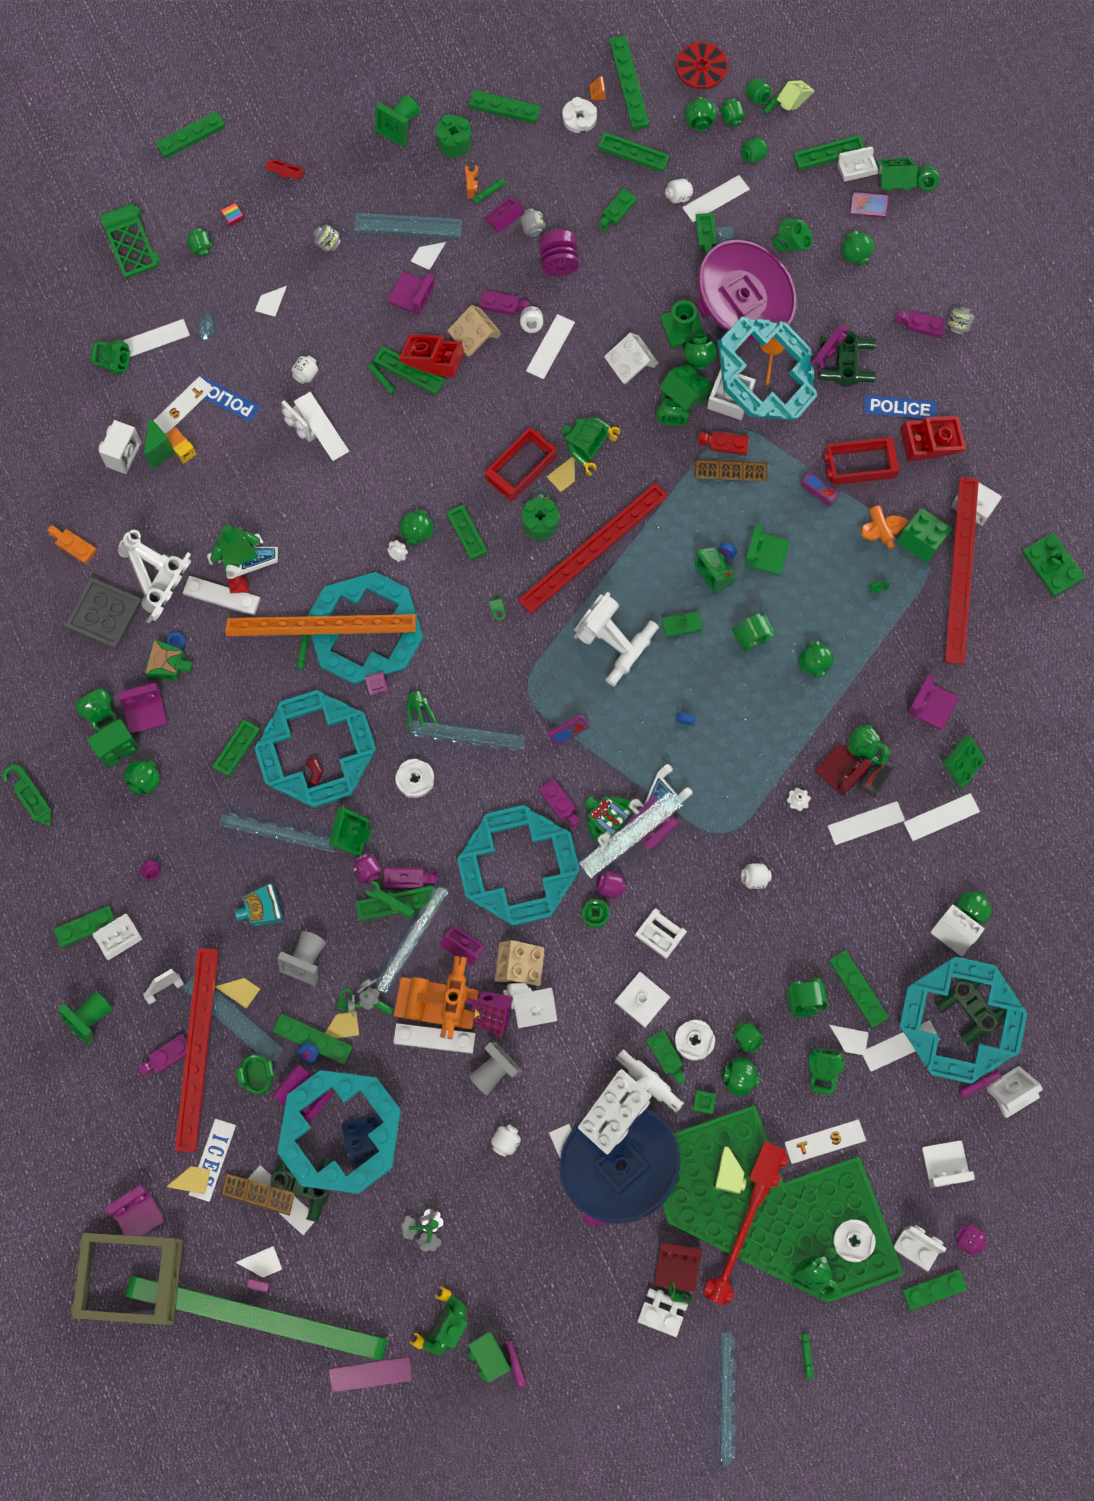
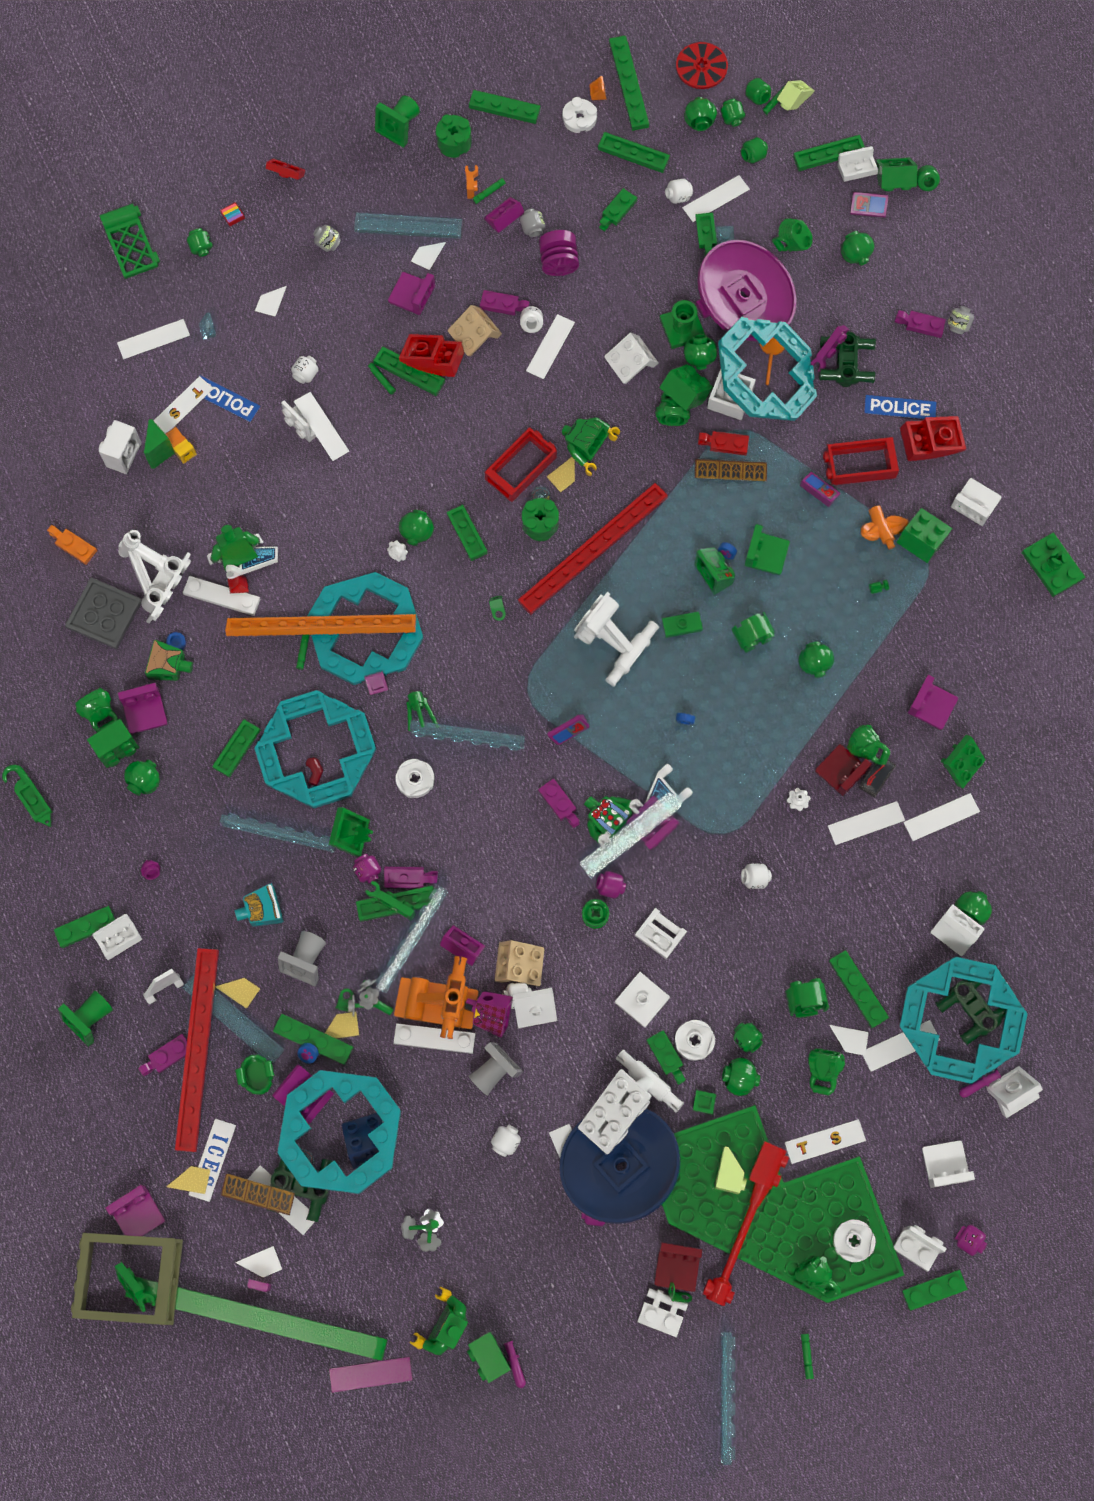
green piece [90,340,131,375] -> none
green plate [155,111,226,159] -> none
teal plate [457,805,580,926] -> none
red plate [945,478,979,665] -> none
none -> green plate [114,1262,155,1312]

